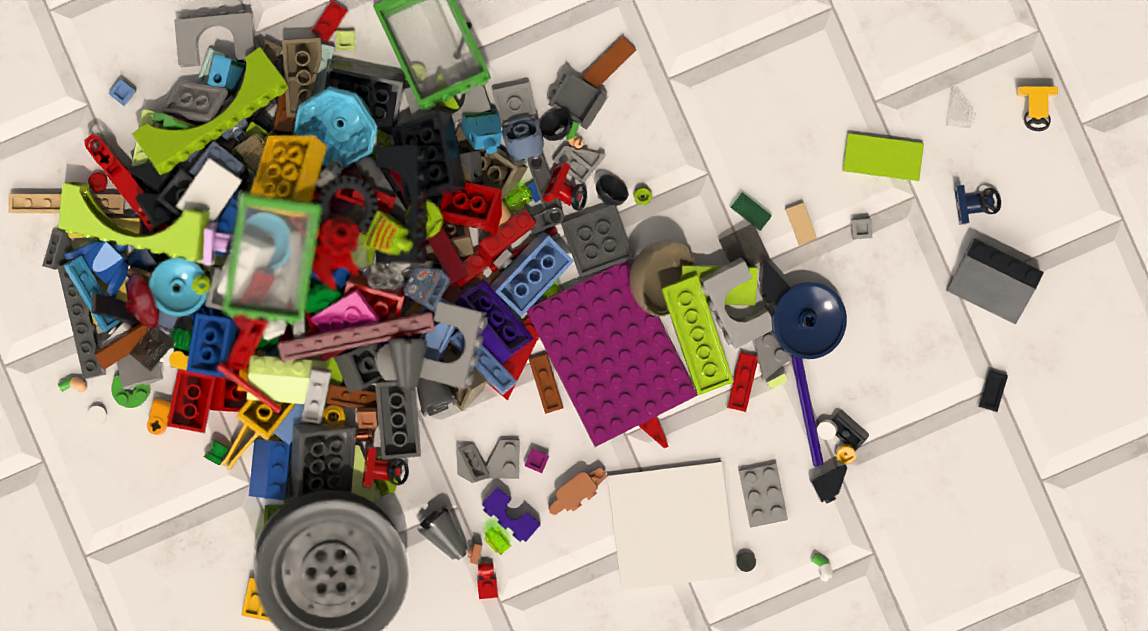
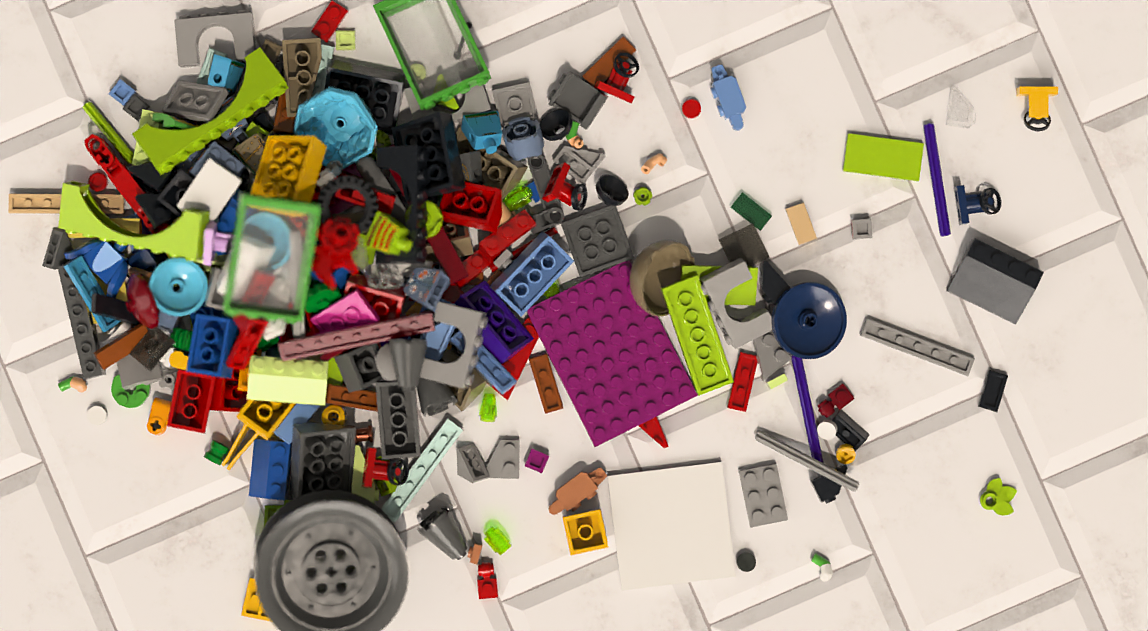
lime plate [192,275,210,295] -> none
red piece [216,362,282,413] -> none
tile [301,367,331,424] -> none
nougat plate [356,408,379,429] -> none
dark purple arch [482,487,541,542] -> none
none -> lime axle [83,101,134,165]
none -> dark grey tile [123,94,150,121]
none -> light grey plate [159,369,177,390]
none -> light aqua plate [381,419,463,523]
none -> clear neon green cone [479,393,498,422]
none -> yellow brick [563,509,608,555]
none -> red piece [594,53,639,104]
none -> light nougat arm [641,153,667,174]
none -> red tile [682,99,701,119]
none -> medium blue hinge [710,64,746,131]
none -> light grey axle [755,431,860,492]
none -> dark red plate [817,383,855,418]
none -> light grey tile [860,318,975,376]
none -> dark purple axle [923,123,951,237]
none -> lime plate [980,478,1017,516]

